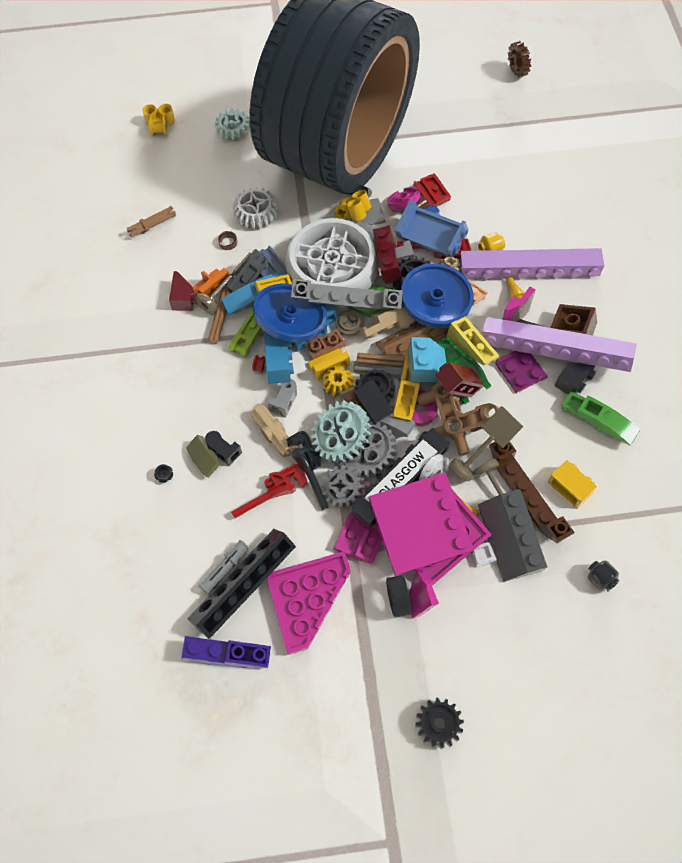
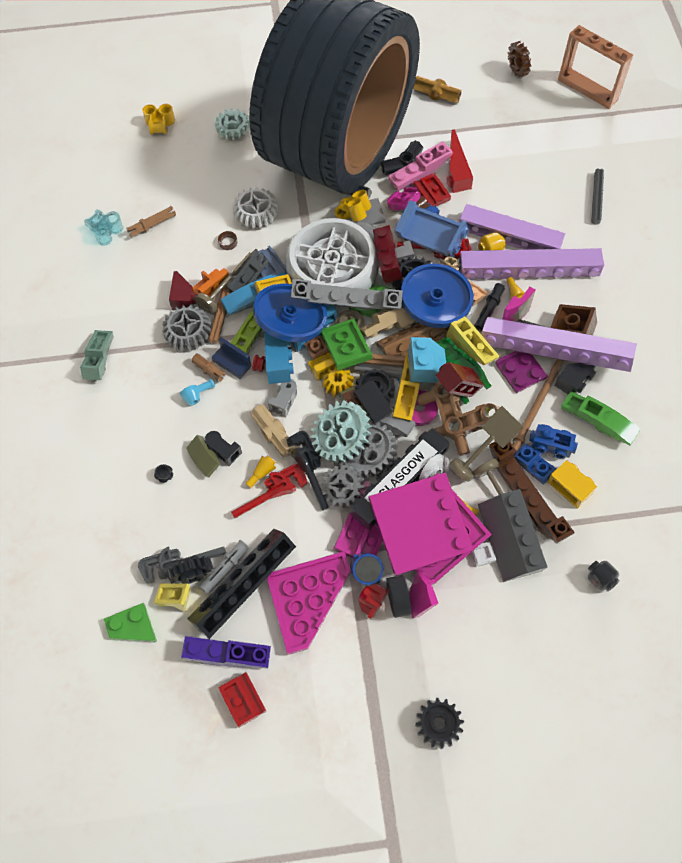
none -> sand green slope [80,330,114,381]
none -> clear light blue piece [84,209,124,245]
none -> bright green wing [104,603,157,643]
none -> dark grey piece [138,546,226,583]
none -> light yellow slope [154,584,191,611]
none -> light grey gear [162,304,211,351]
none -> black gear [167,555,213,584]
none -> medium azure bar [180,379,215,406]
none -> medium nougat axle [192,353,226,382]
none -> dark blue panel [211,337,252,379]
none -> red plate [218,672,267,728]
none -> yellow cone [245,455,276,488]
none -> bright green tile [320,318,373,371]
none -> pearl dark grey piece [351,552,384,585]
none -> red piece [358,584,389,619]
none -> black piece [381,140,423,175]
none -> bright pink slope [388,141,453,191]
none -> pearl gold piece [413,76,462,104]
none -> red slope [446,129,474,193]
none -> lavender brick [459,204,566,250]
none -> black pin [474,283,506,331]
none -> medium nougat bar [512,359,564,451]
none -> blue slope [514,443,557,485]
none -> blue brick [529,424,578,459]
none -> nougat window [558,25,634,109]
none -> dark grey axle [591,168,604,224]

